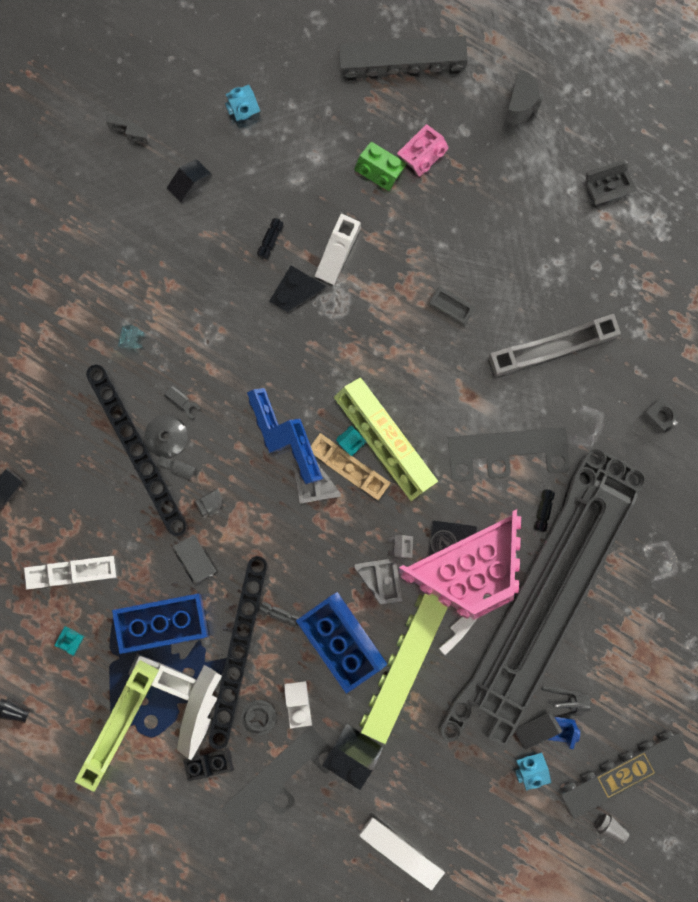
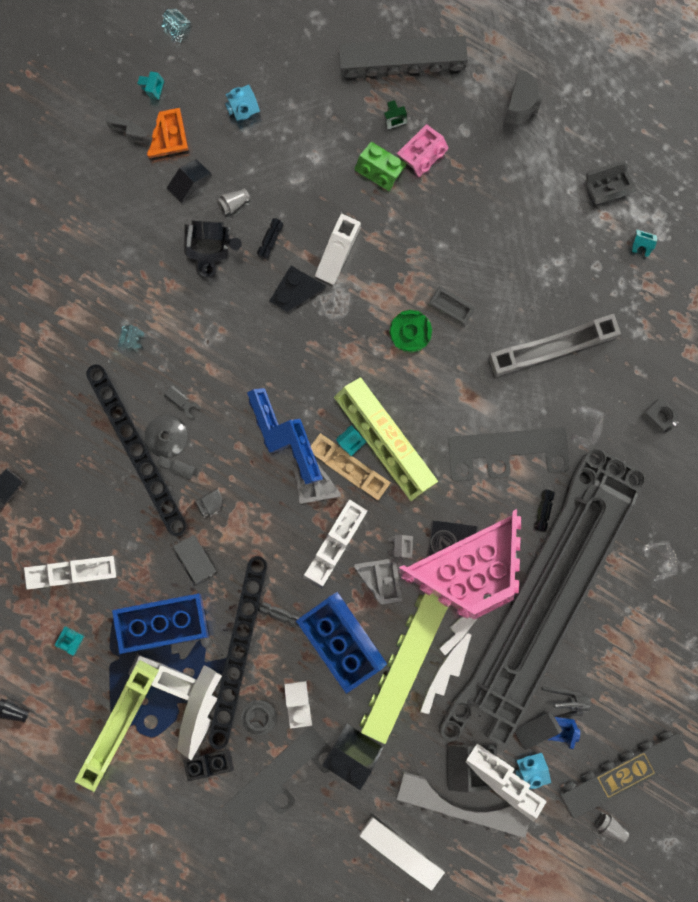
none -> teal tile [137,71,164,100]
none -> orange wing [147,108,189,159]
none -> clear light blue tile [162,9,191,36]
none -> black piece [184,220,242,278]
none -> light grey cone [217,188,250,215]
none -> white slope [303,500,368,589]
none -> dark green tile [384,100,408,129]
none -> green tile [389,310,432,353]
none -> light grey arch [396,771,530,840]
none -> white slope [420,633,471,714]
none -> dark grey slope [447,744,497,793]
none -> white slope [465,744,547,822]
none -> teal tile [632,229,657,257]

